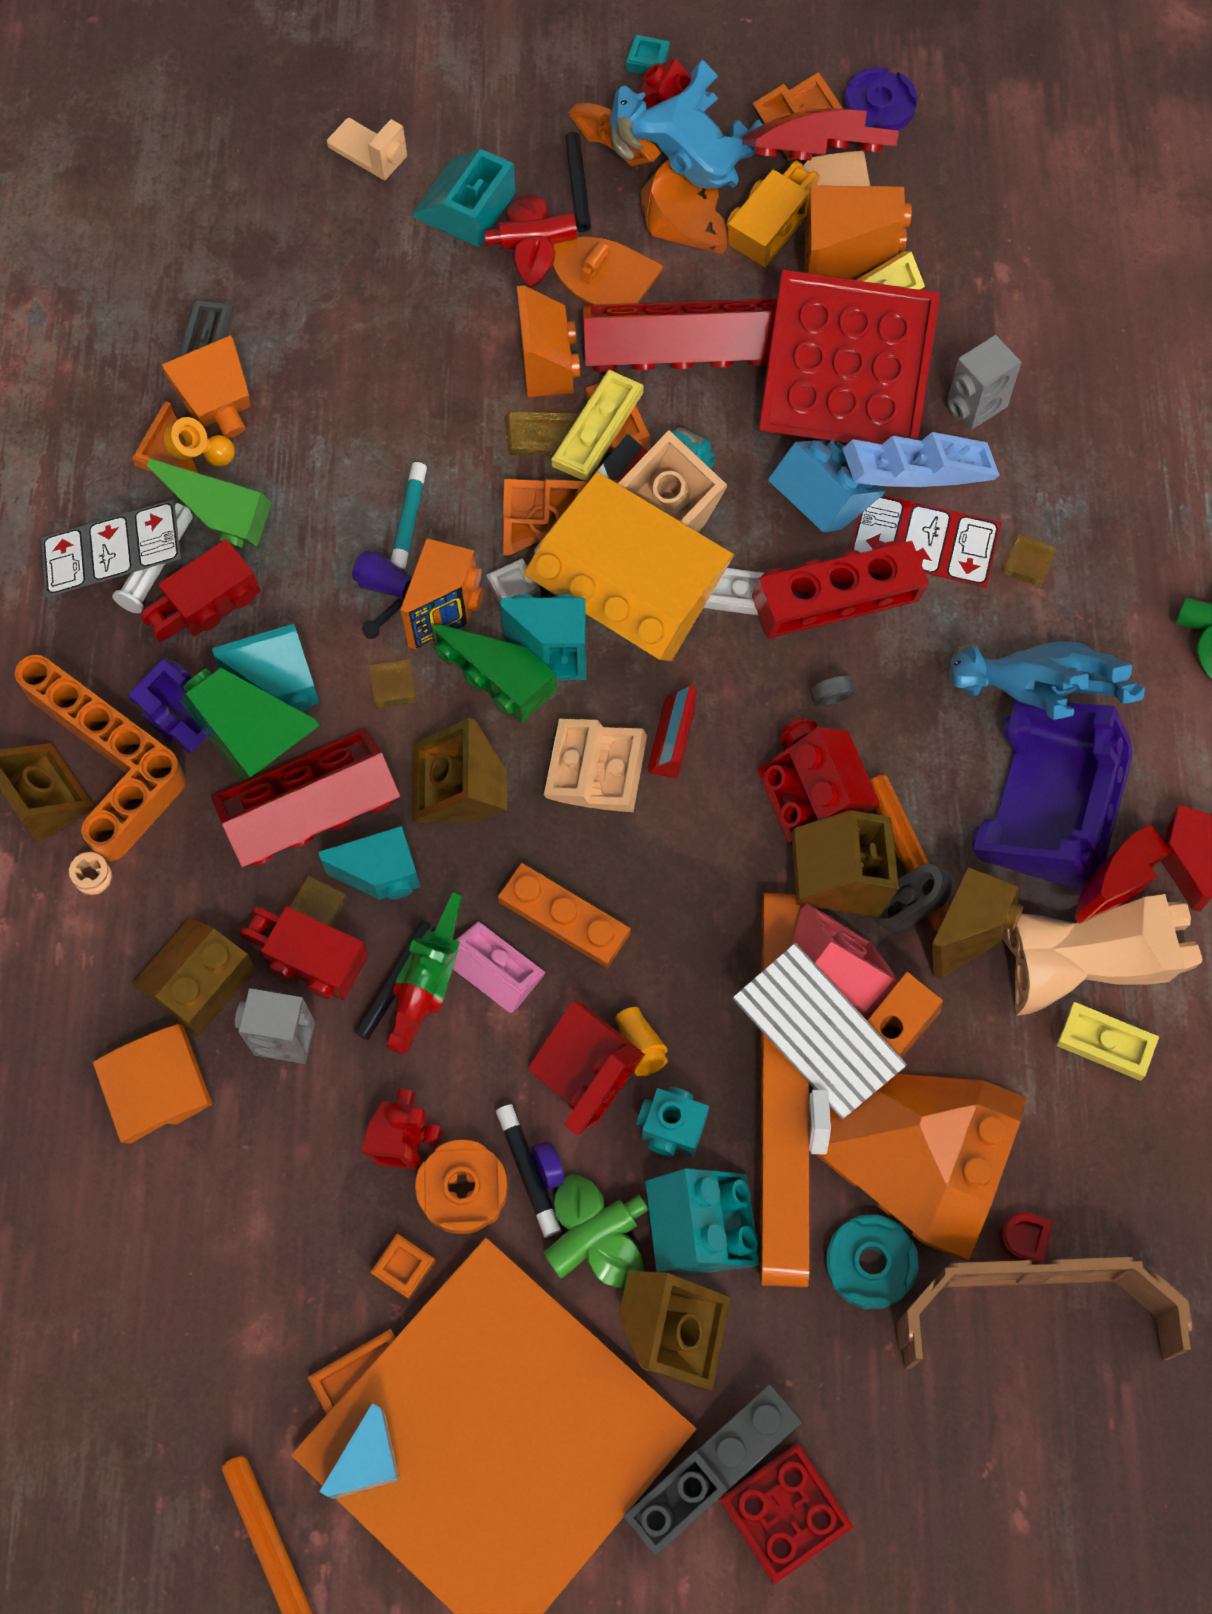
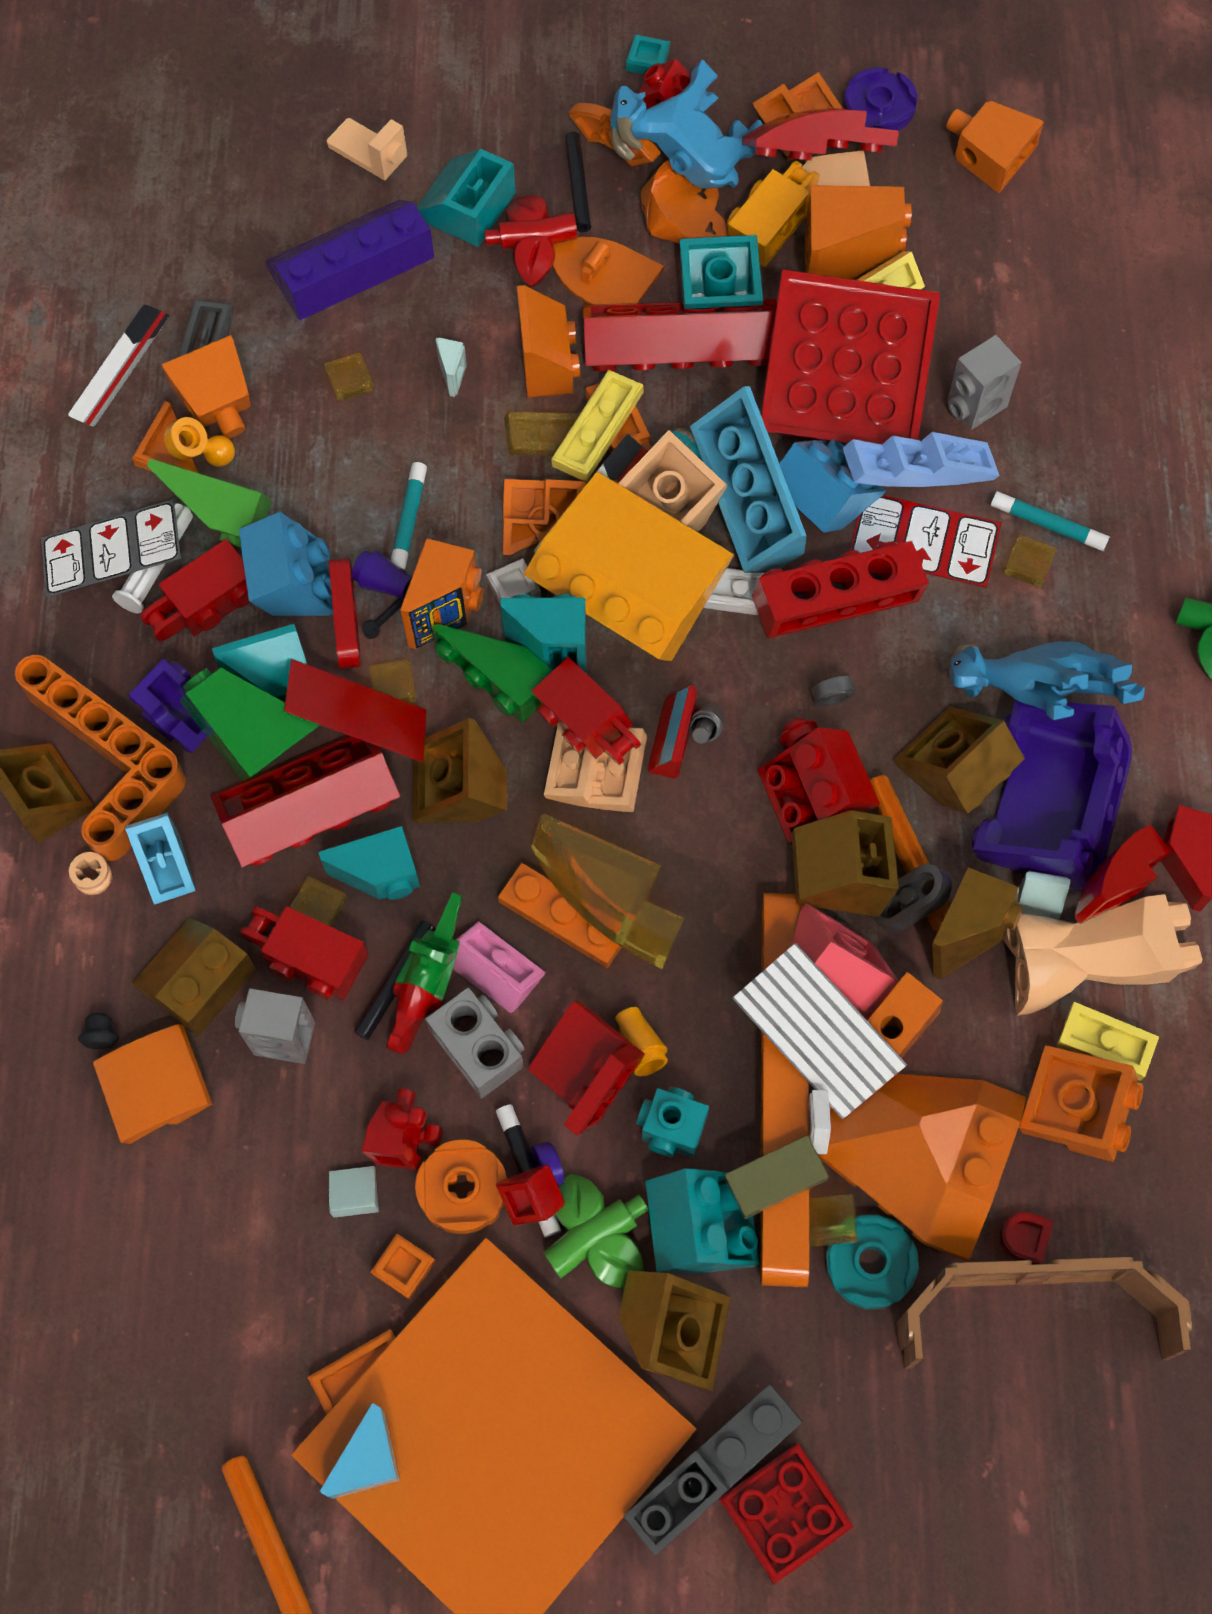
none -> sticker [68,305,169,427]
none -> black piece [78,1013,119,1049]
none -> medium azure slope [125,812,196,905]
none -> dark azure slope [239,512,333,616]
none -> dark purple slope [265,199,434,321]
none -> red sticker [284,659,427,762]
none -> clear yellow tile [324,352,374,402]
none -> red beam [329,557,361,669]
none -> light aqua slope [329,1166,379,1218]
none -> light grey brick [425,987,525,1099]
none -> light aqua slope [435,338,467,397]
none -> red slope [496,1165,565,1225]
none -> clear yellow slope [531,813,685,969]
none -> red brick [532,657,641,766]
none -> teal slope [680,235,763,309]
none -> flat silver cylinder [689,704,725,744]
none -> medium azure slope [690,386,807,573]
none -> olive tile [724,1135,829,1220]
none -> clear yellow tile [809,1194,858,1247]
none -> pearl gold slope [893,706,1025,814]
none -> orange torso [946,101,1044,193]
none -> teal bar [991,491,1110,551]
none -> light aqua slope [1018,871,1070,919]
none -> orange plate [1019,1045,1143,1162]

